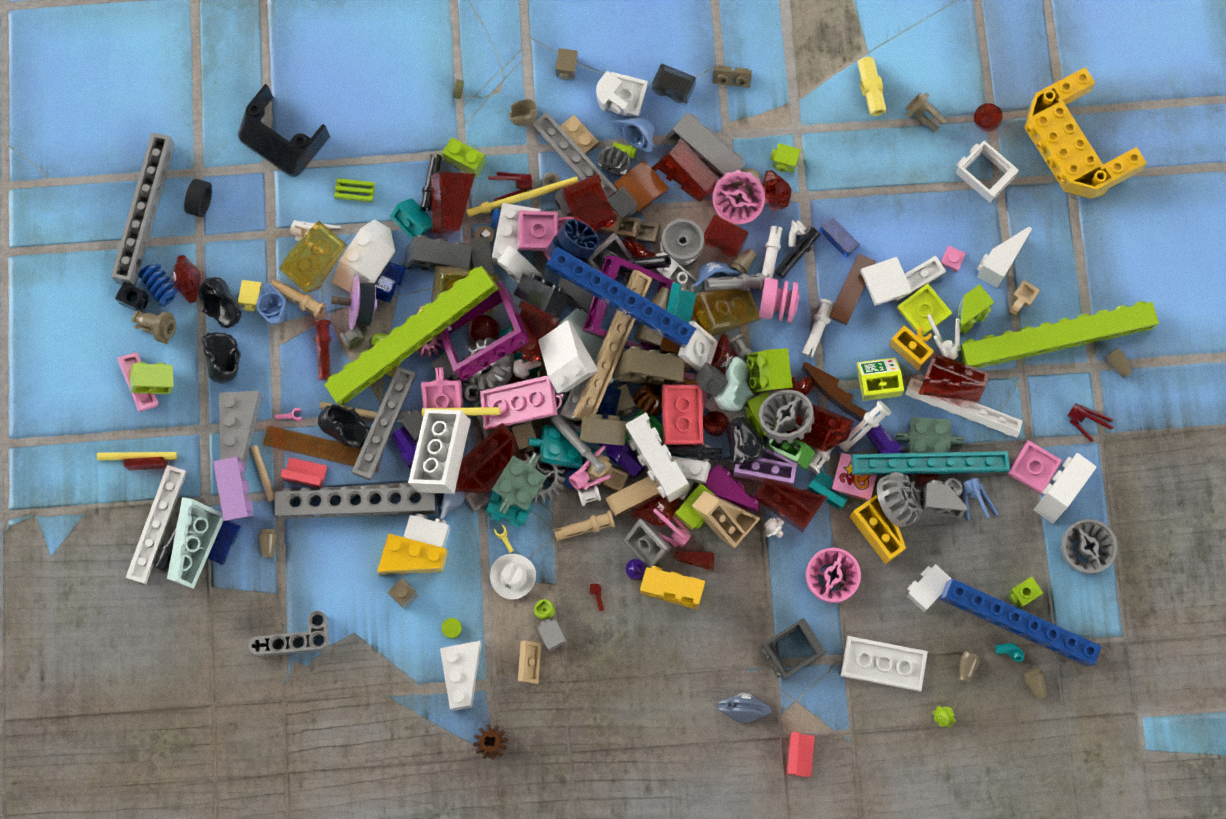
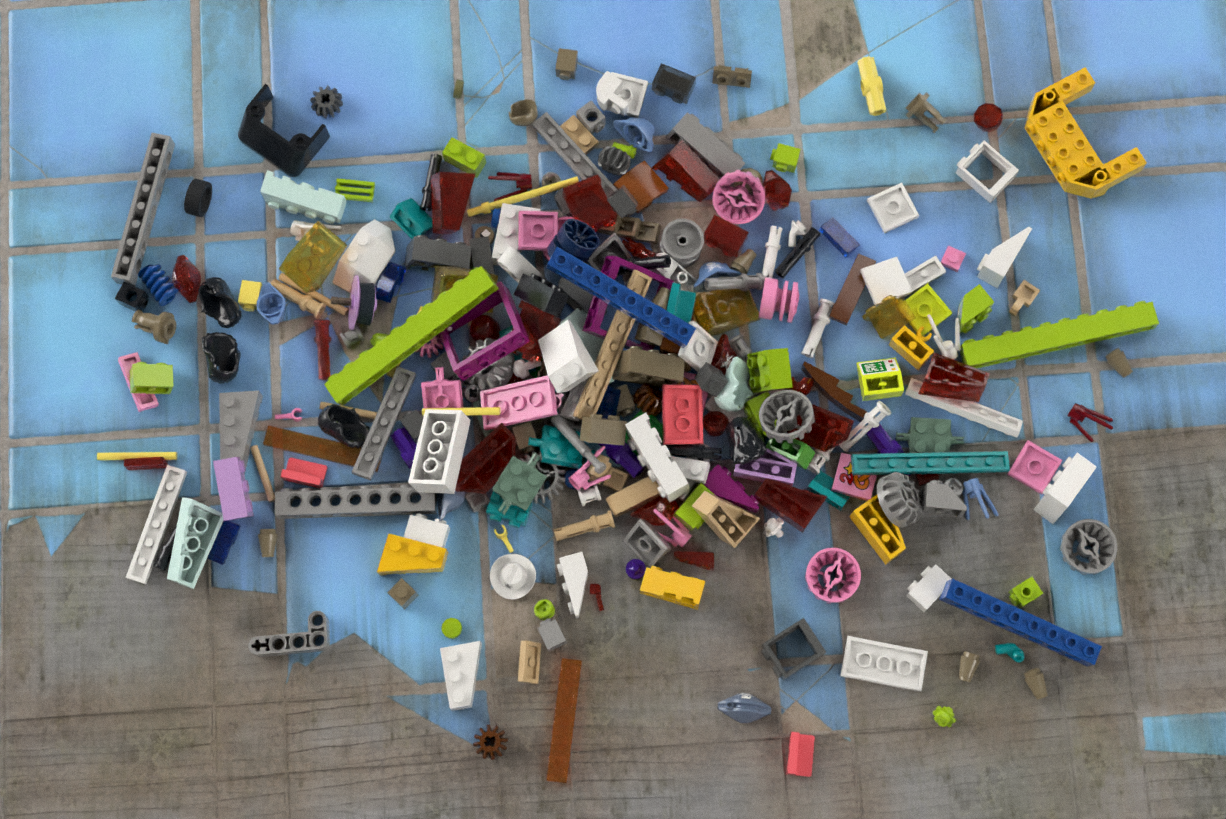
none -> light aqua wedge [260,170,347,224]
none -> tan bar [278,273,349,316]
none -> dark grey gear [310,85,343,119]
none -> clear orange tile [546,658,582,783]
none -> white slope [557,552,588,619]
none -> light grey brick [576,101,606,134]
none -> clear yellow bracket [862,295,916,339]
none -> white tile [867,183,920,233]

